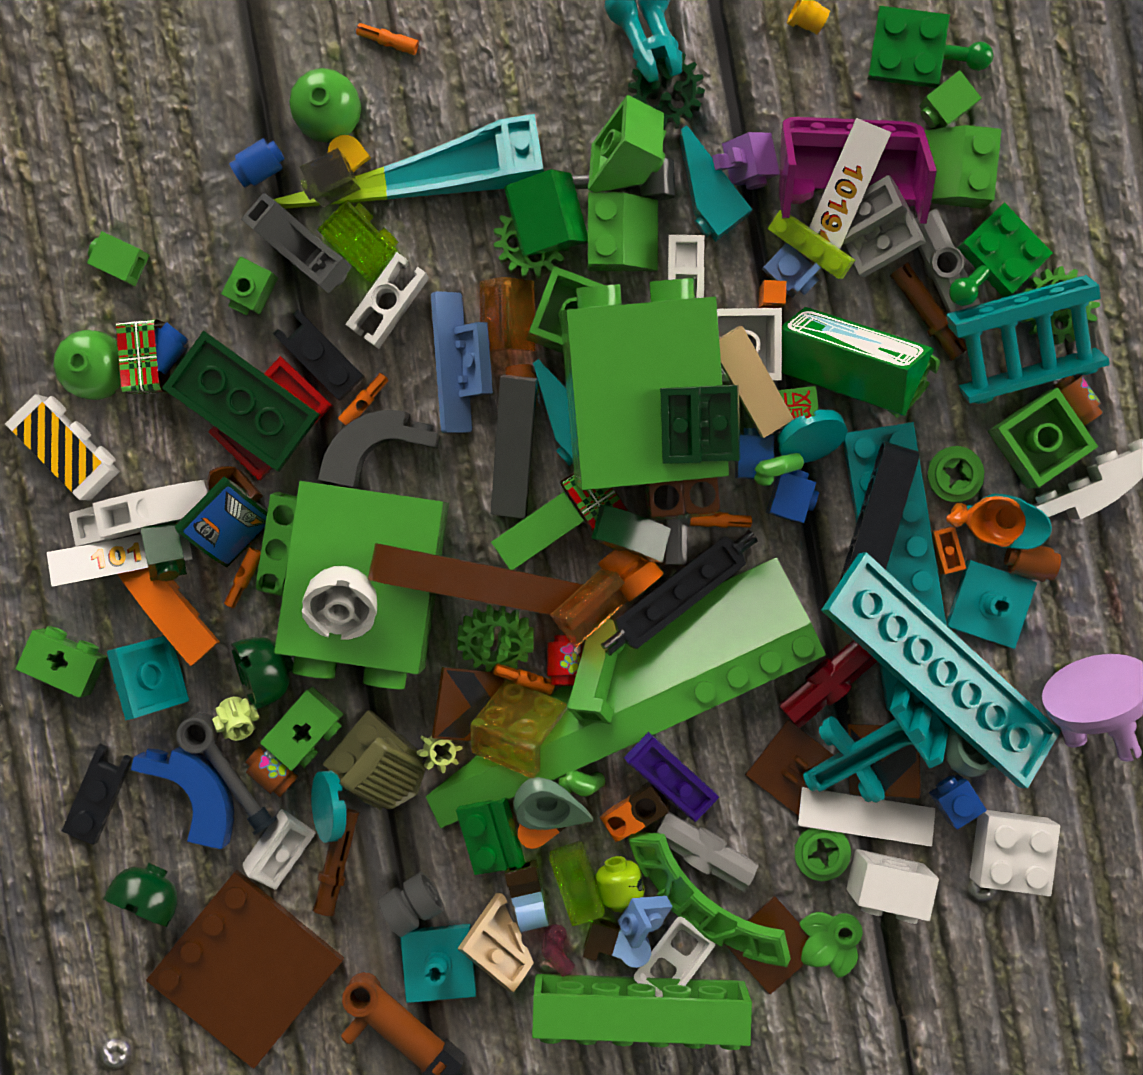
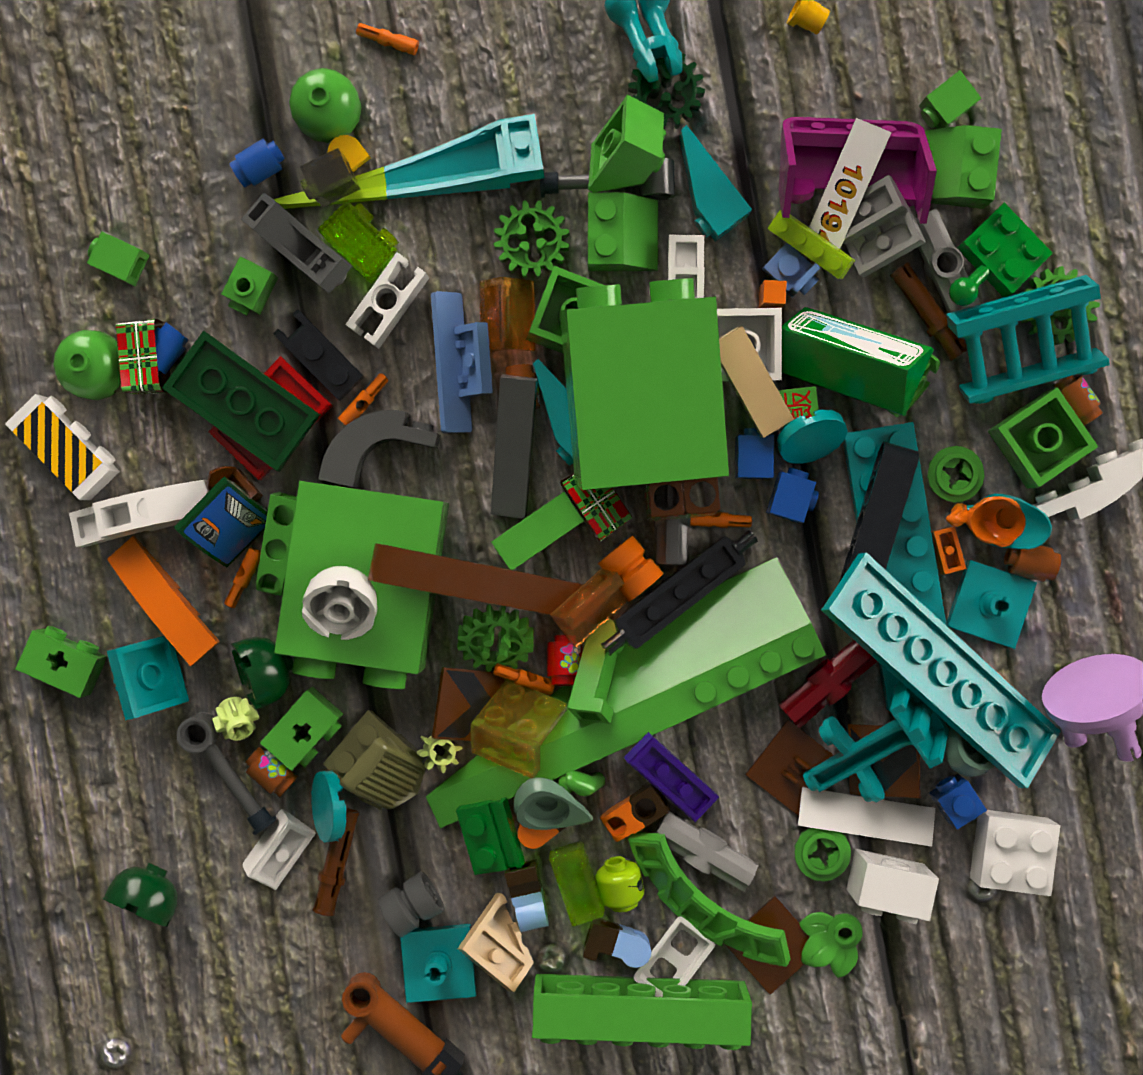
white sticker [47,534,192,587] -> none
black hinge [62,743,133,845] -> none
blue arch [131,746,234,850] -> none
dark green brick [140,521,187,581] -> none
reddish brown plate [146,870,344,1069] -> none
green slope [504,169,588,257] -> none
clear pink arm [541,924,575,977] -> none
dark green slope [591,505,671,562] -> none
medium blue bracket [618,896,672,948] -> none
dark green slope [660,385,741,464] -> none
medium lavender brick [712,132,780,190] -> none
bright green arm [754,453,804,486] -> none
green plate [867,6,994,88] -> none

